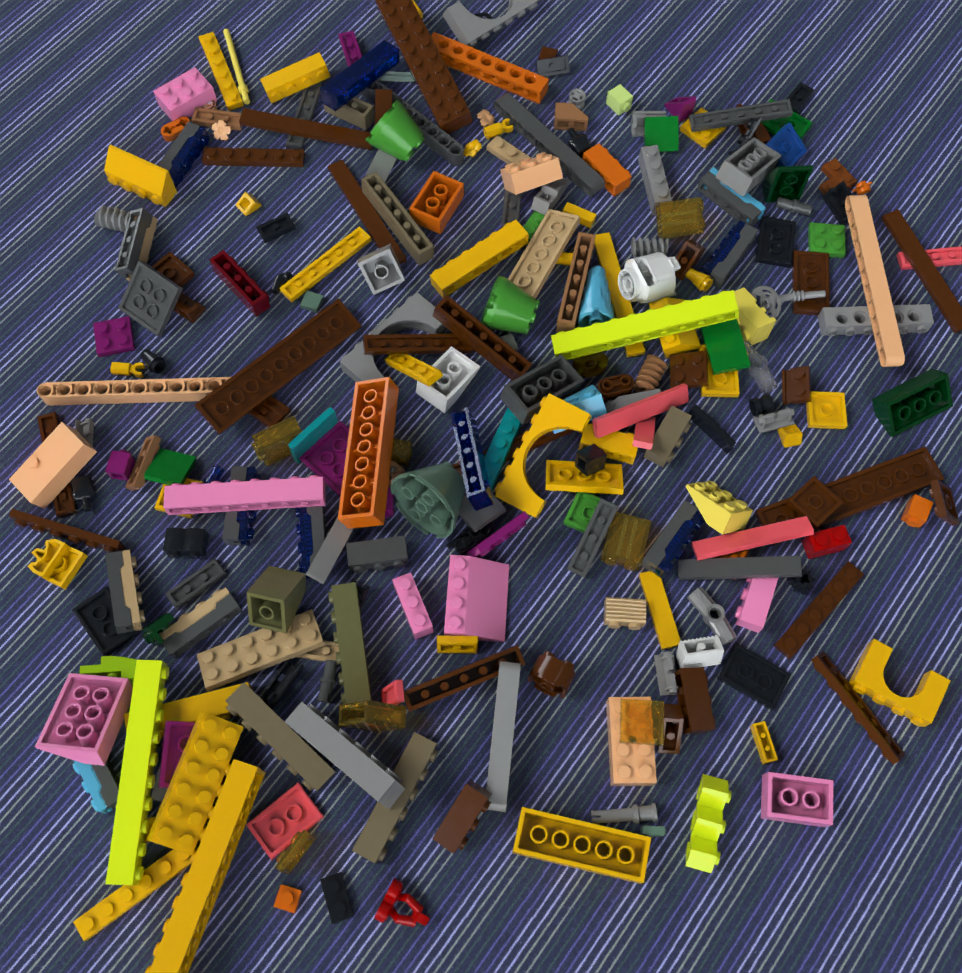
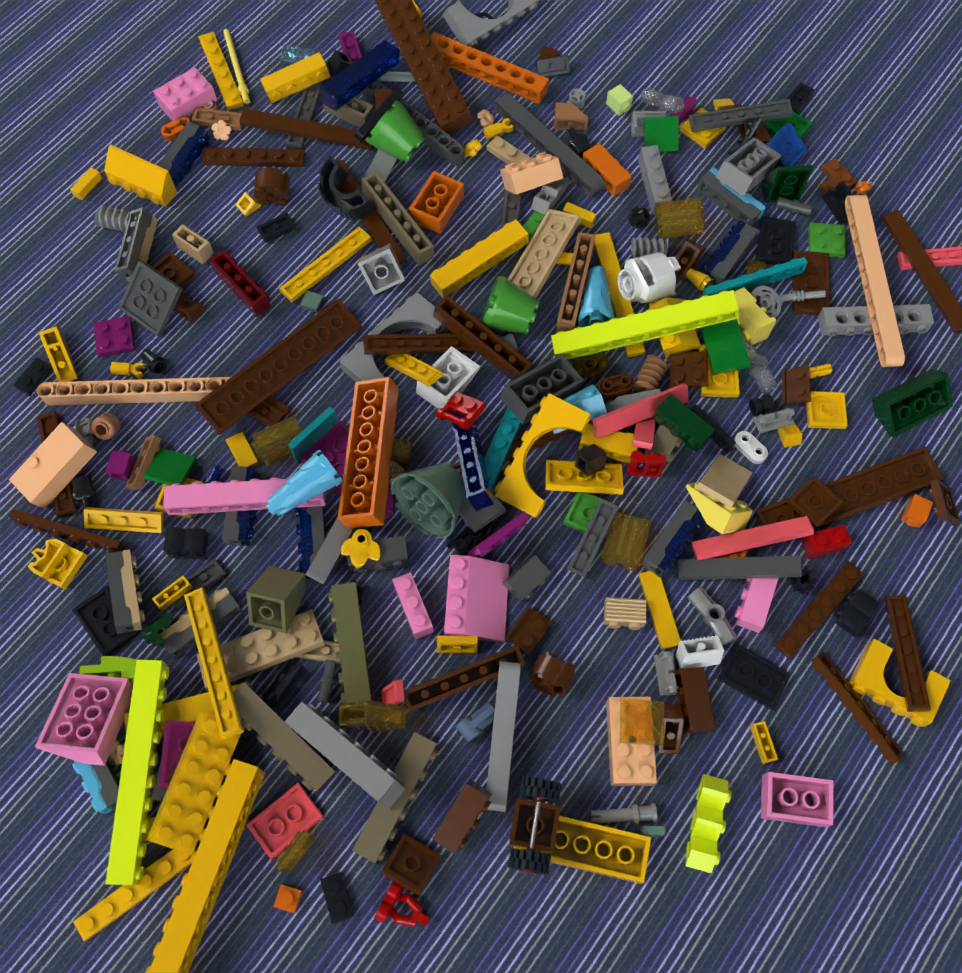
black arm [270,272,293,294] -> none
none -> black plate [13,357,53,396]
none -> yellow slope [38,326,78,382]
none -> yellow piece [70,167,102,200]
none -> yellow plate [84,507,164,533]
none -> nougat head [92,413,121,440]
none -> light nougat plant [108,739,125,766]
none -> yellow piece [152,575,193,611]
none -> tan brick [172,224,214,264]
none -> yellow tile [184,587,244,741]
none -> yellow tile [225,432,259,469]
none -> reddish brown brick [254,167,290,206]
none -> medium azure cone [266,449,343,516]
none -> clear light blue plate [280,45,315,64]
none -> black brick [318,155,377,219]
none -> black brick [326,50,354,81]
none -> yellow plate [341,529,381,569]
none -> black beam [354,88,404,143]
none -> reddish brown plate [381,834,441,896]
none -> red plate [436,392,486,430]
none -> sand blue piece [456,702,495,743]
none -> dark grey brick [503,555,551,600]
none -> reddish brown plate [505,606,552,656]
none -> brick [508,776,562,875]
none -> red plate [626,450,666,477]
none -> black gear [628,206,650,229]
none -> clear piece [640,87,685,113]
none -> dark green brick [653,394,715,452]
none -> tan tile [696,453,753,508]
none -> teal plate [703,257,807,296]
none -> yellow slope [713,98,735,111]
none -> white plate [734,431,768,464]
none -> clear yellow slope [746,259,766,275]
none -> yellow piece [810,364,832,379]
none -> black brick [834,589,880,637]
none -> reddish brown tile [884,595,931,712]

